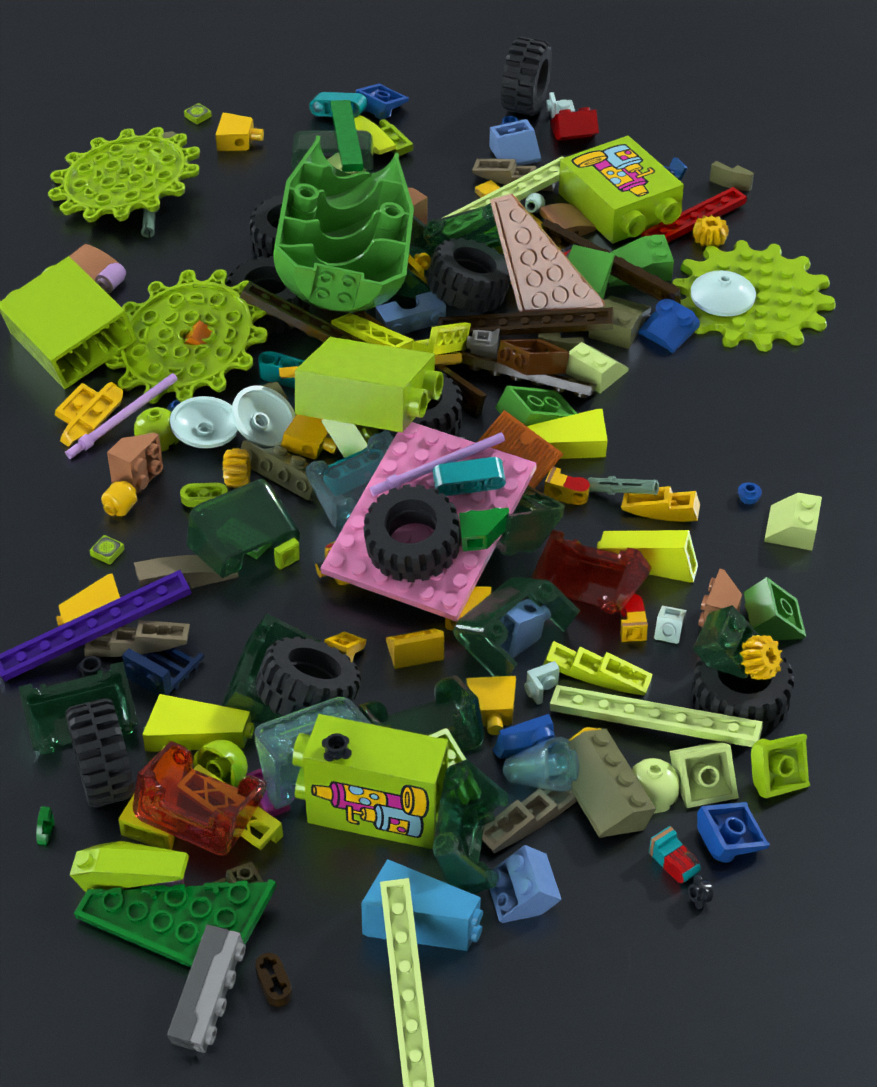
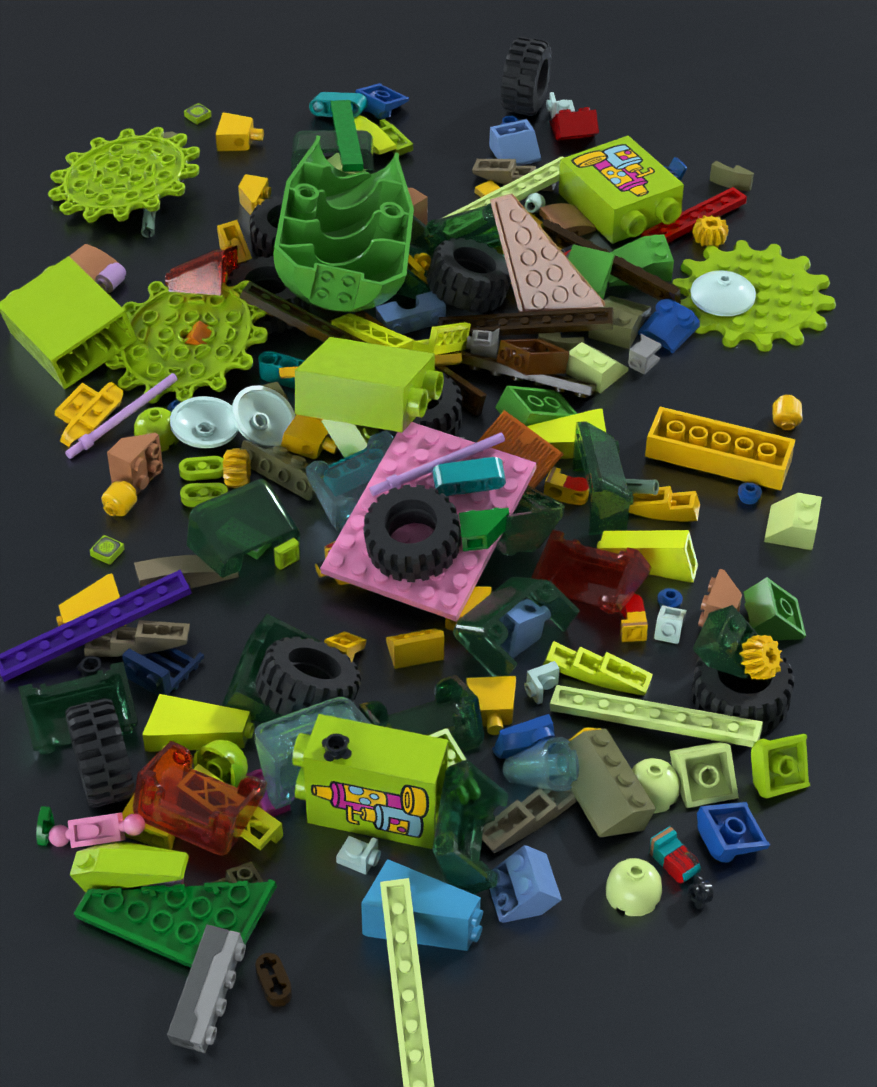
none -> bright pink plate [48,813,145,848]
none -> clear red windscreen [165,245,238,295]
none -> lime plate [179,456,224,481]
none -> yellow slope [217,220,252,267]
none -> yellow slope [238,174,271,216]
none -> light aqua bracket [336,836,381,875]
none -> clear green windscreen [572,421,633,535]
none -> yellowish green cylinder [606,858,662,916]
none -> light grey window [628,334,661,375]
none -> yellow brick [645,407,795,491]
none -> blue plate [657,588,683,609]
none -> yellow head [772,395,803,430]

